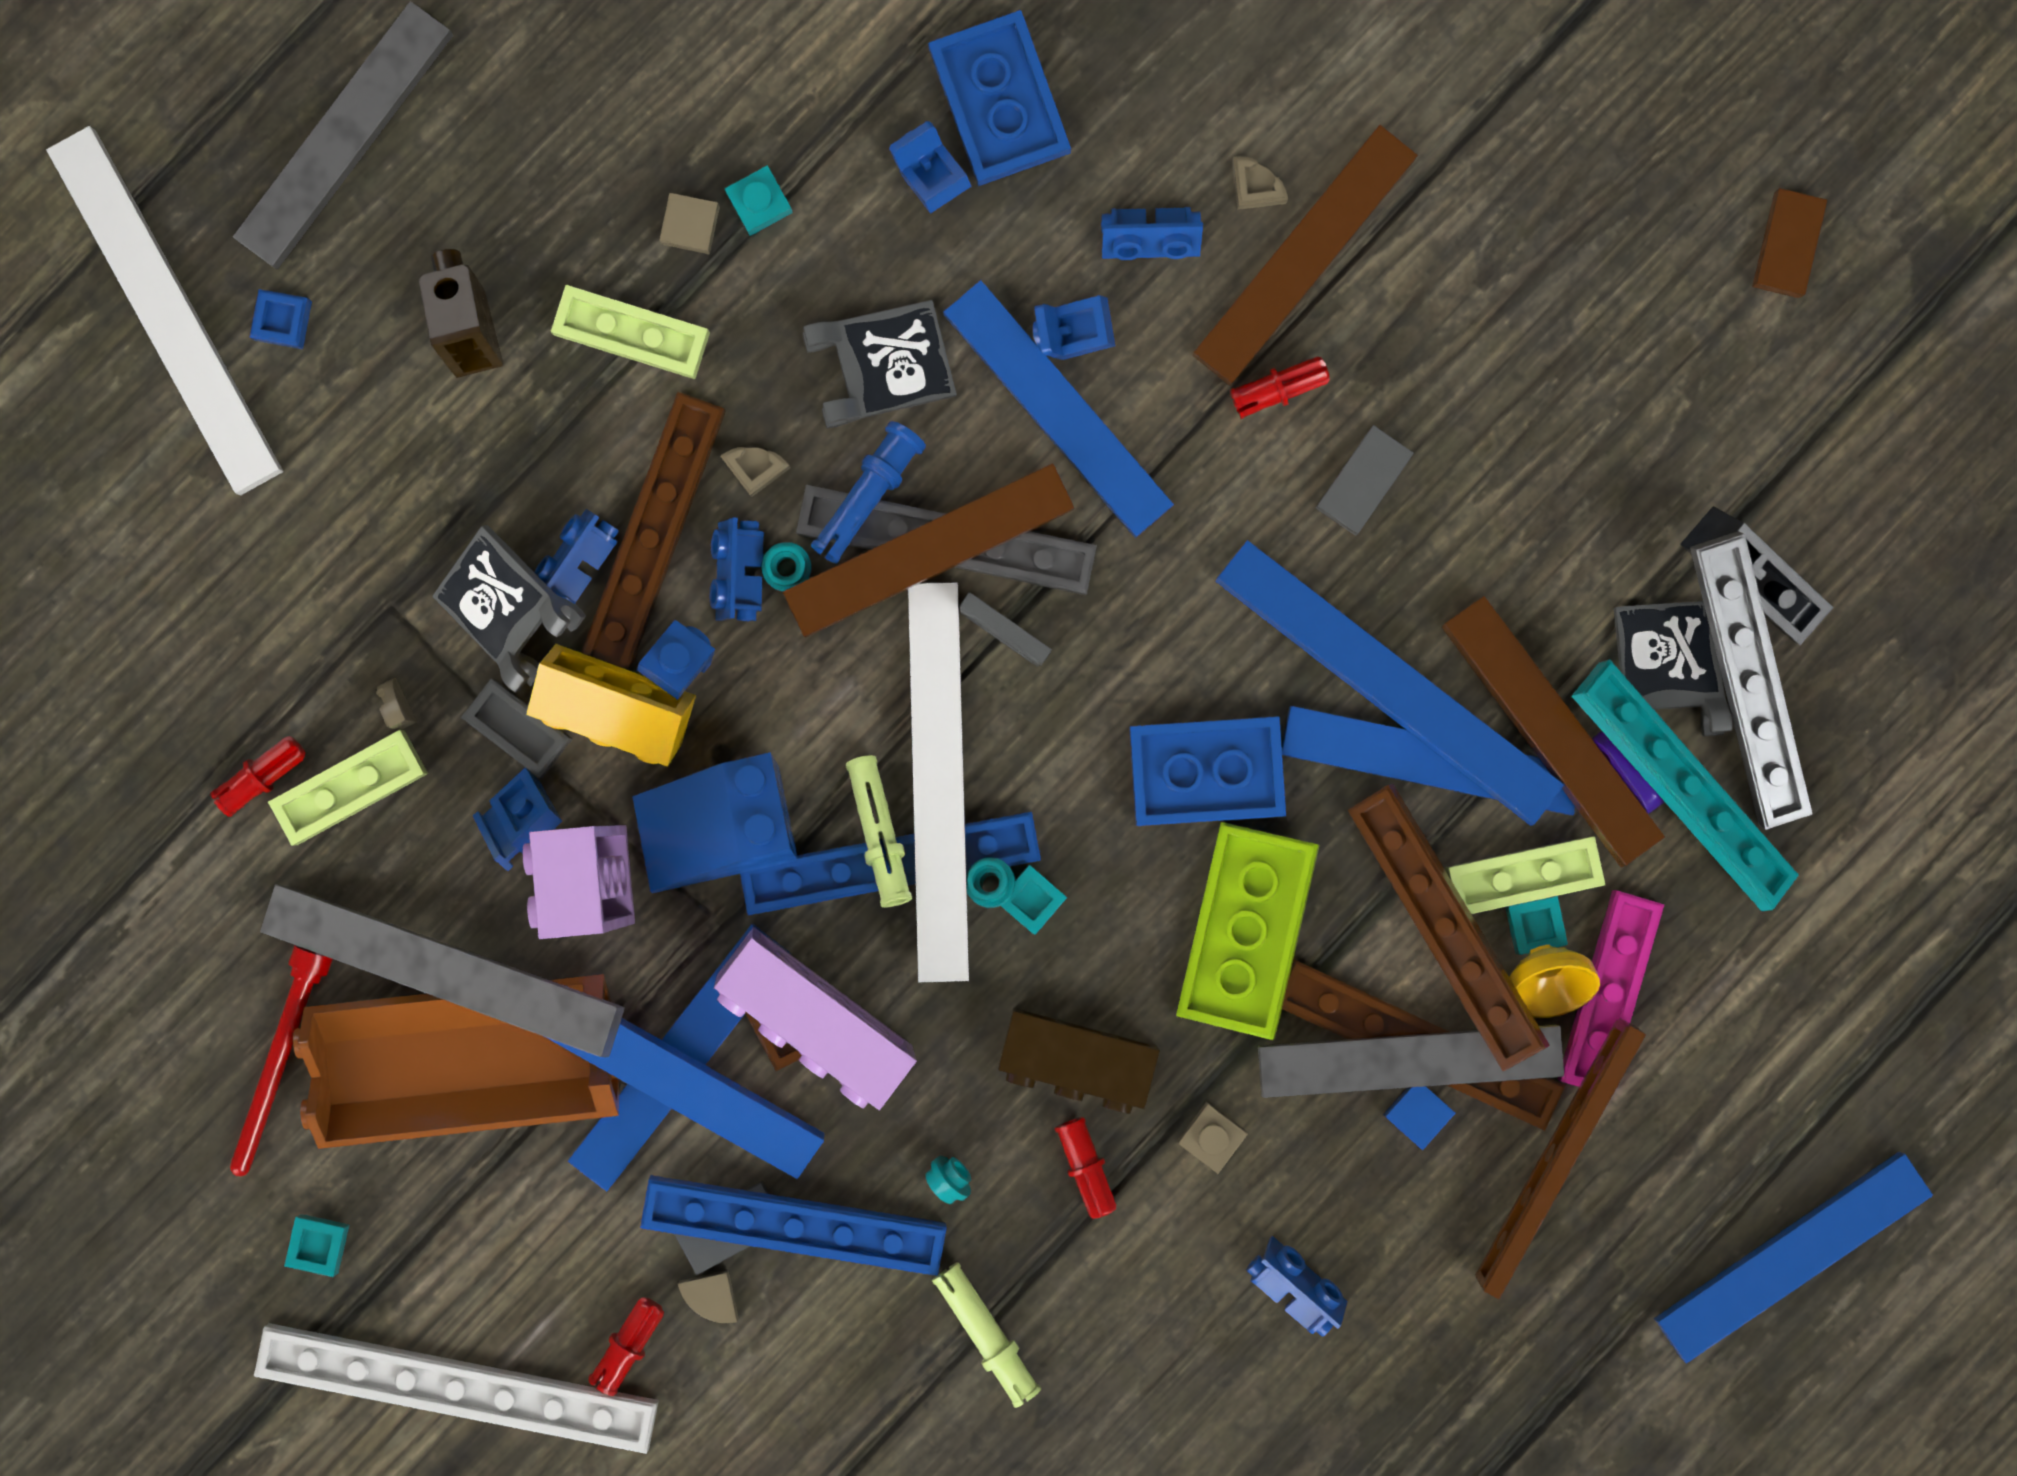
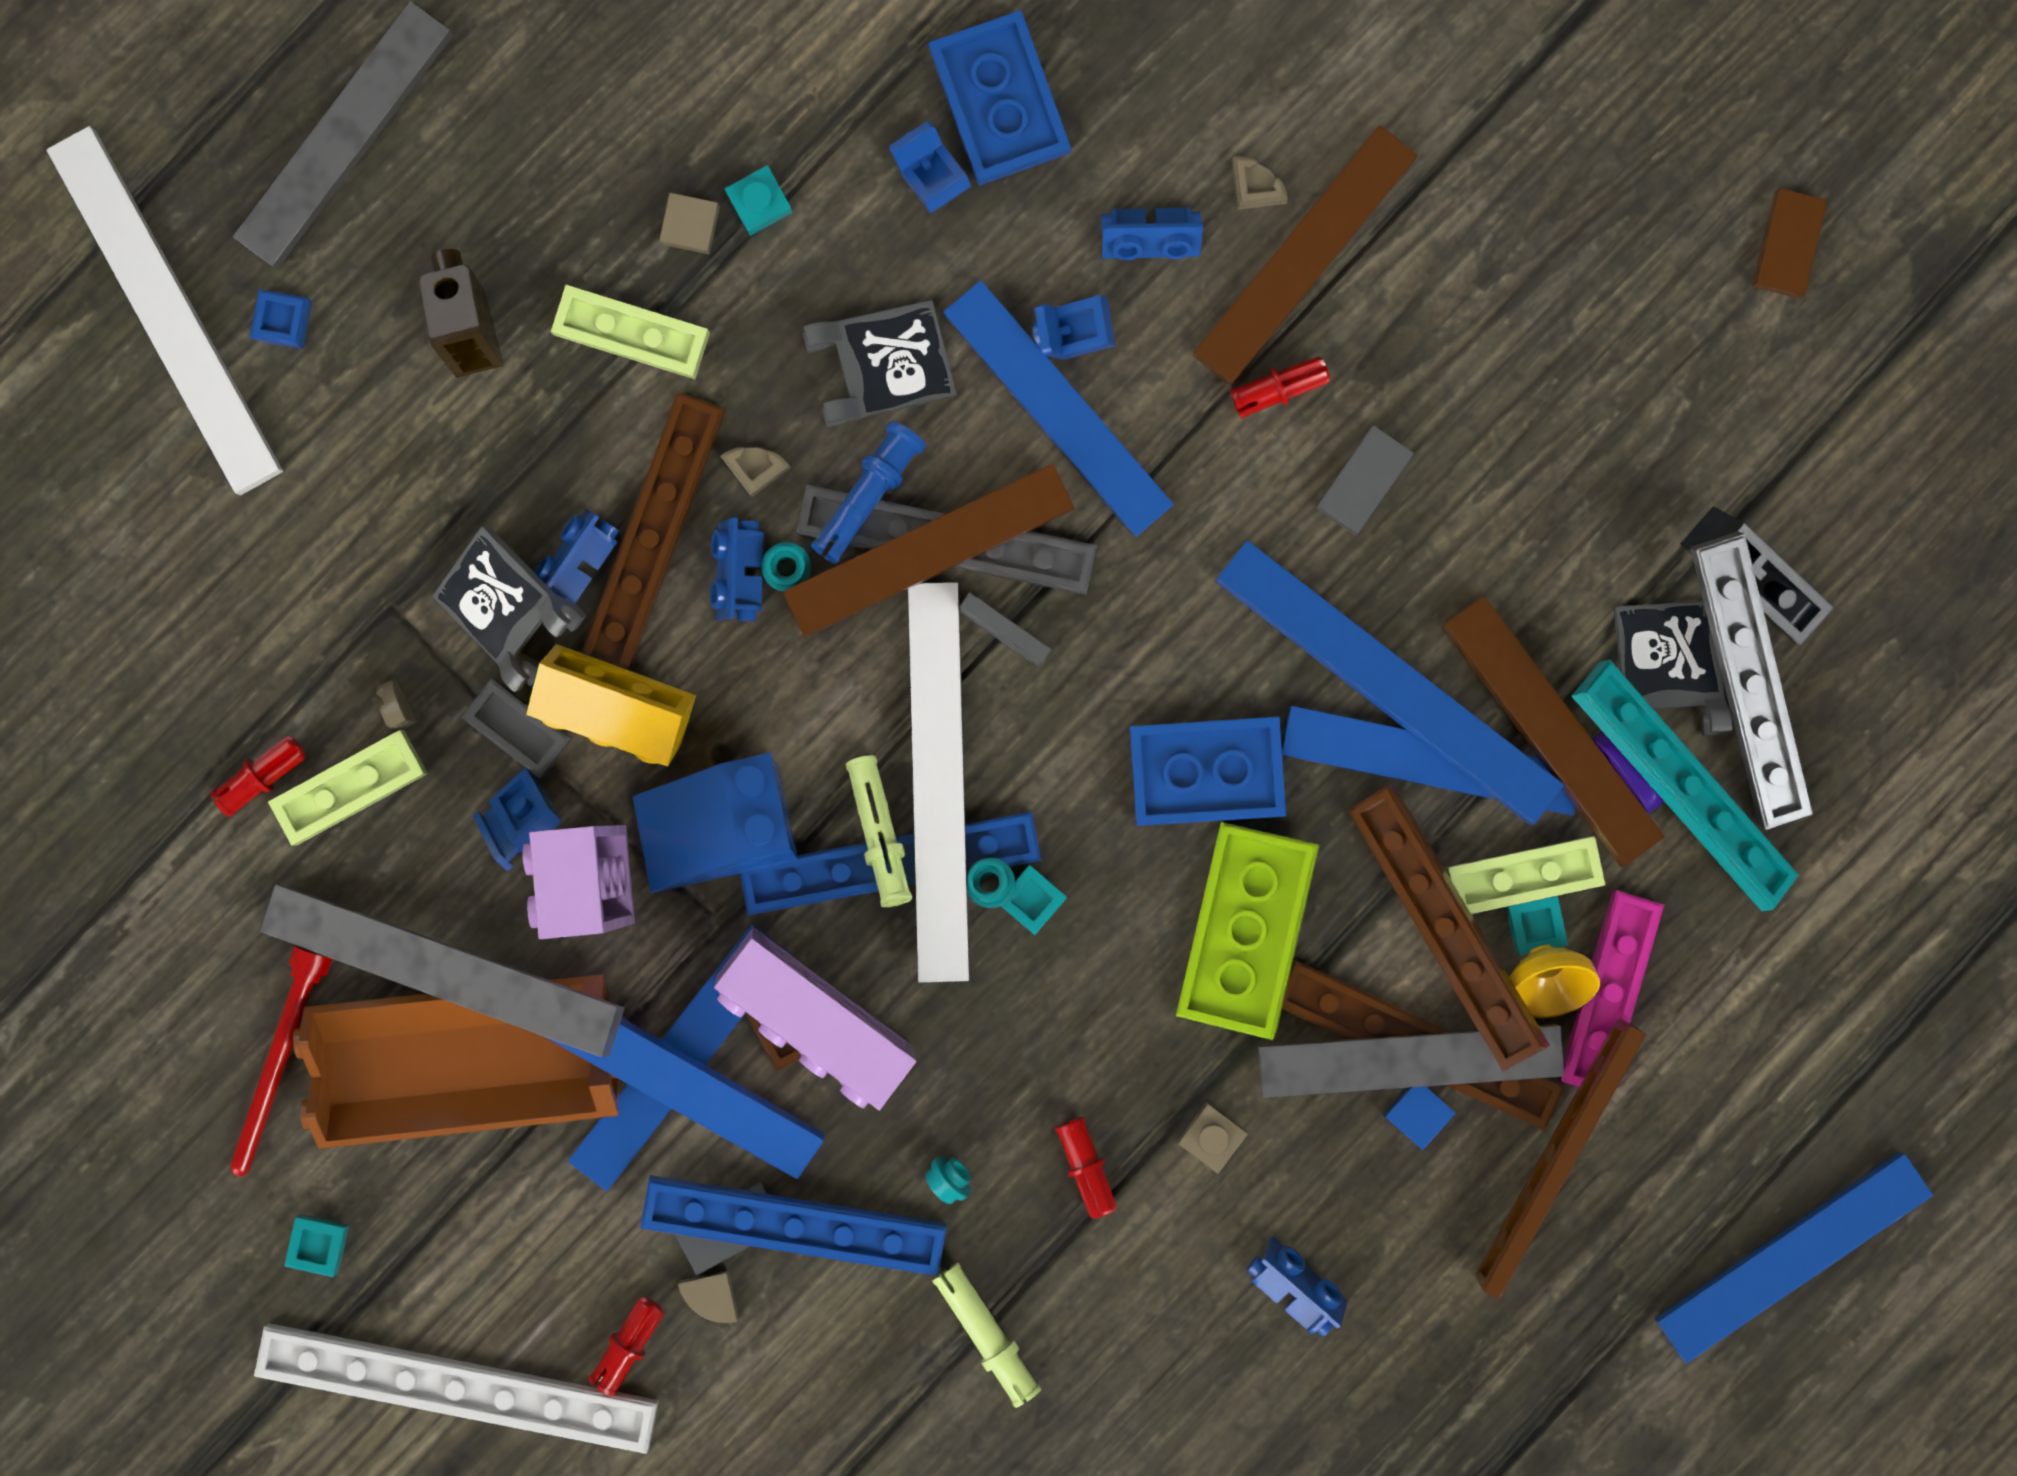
blue bracket [637,620,715,700] -> none
dark brown brick [998,1008,1160,1114] -> none

